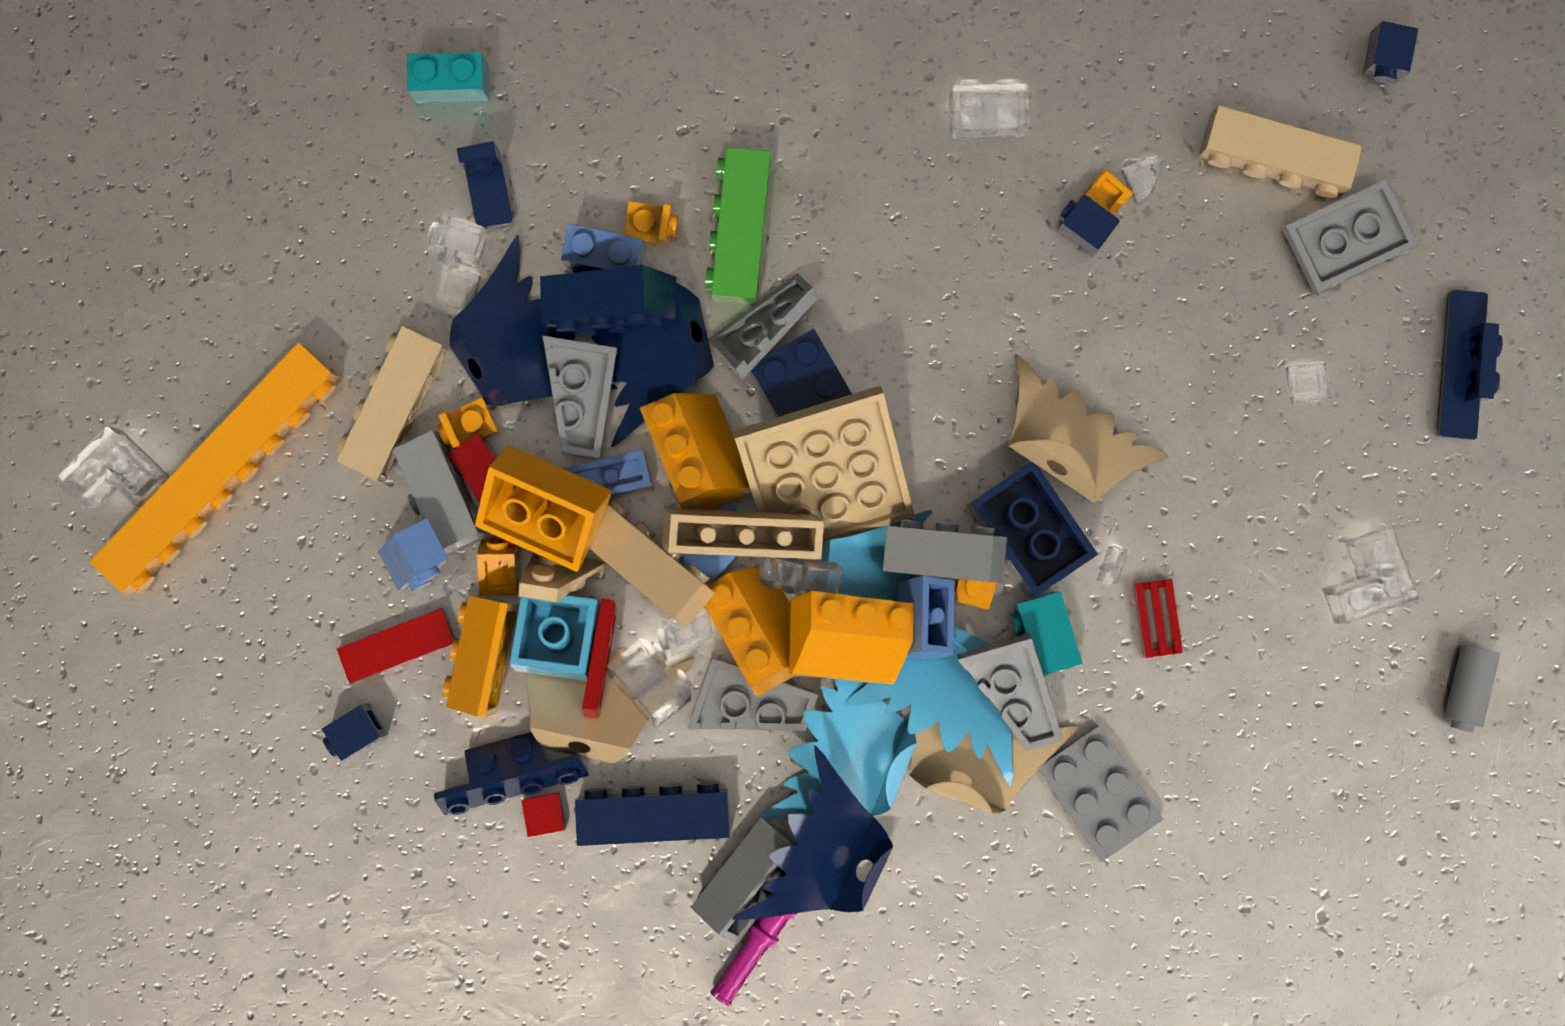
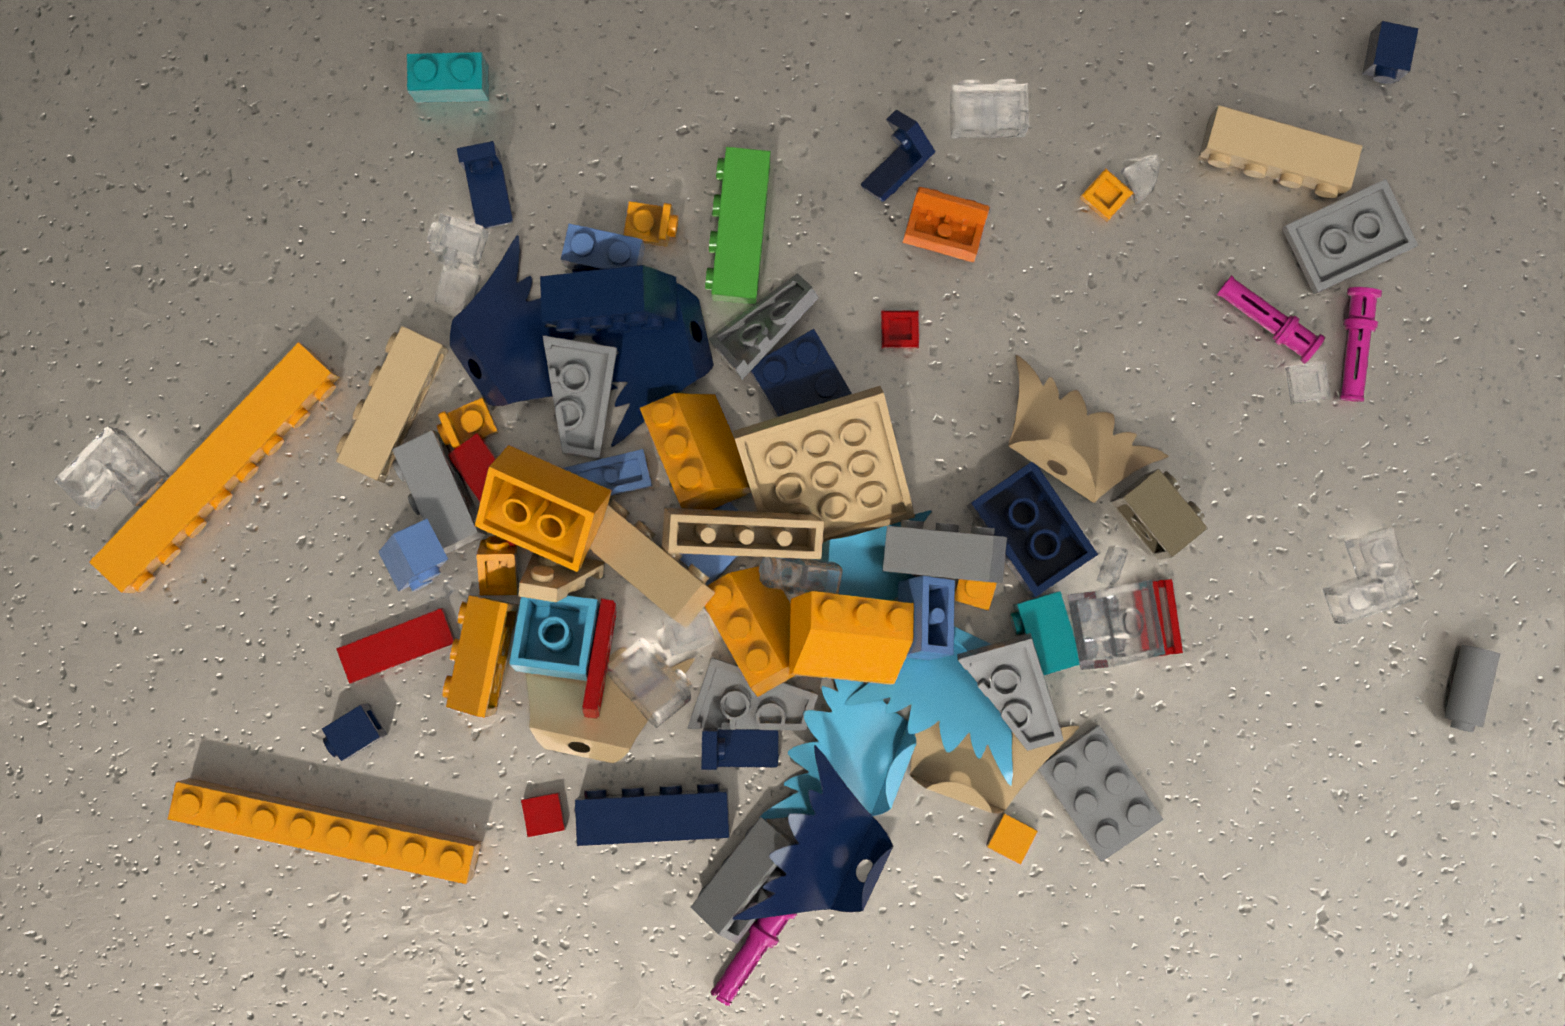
dark blue bracket [434,732,588,815] -> none
dark blue brick [1057,194,1121,257] -> none
dark blue bracket [1438,290,1503,440] -> none
none -> light orange brick [167,778,482,884]
none -> dark blue bracket [701,729,779,770]
none -> dark blue bracket [861,109,936,202]
none -> red tile [881,310,919,349]
none -> orange bracket [902,187,990,263]
none -> light orange tile [986,813,1038,865]
none -> clear brick [1067,580,1165,670]
none -> dark tan brick [1110,469,1208,560]
none -> dark pink pin [1217,275,1326,364]
none -> dark pink pin [1340,287,1382,402]

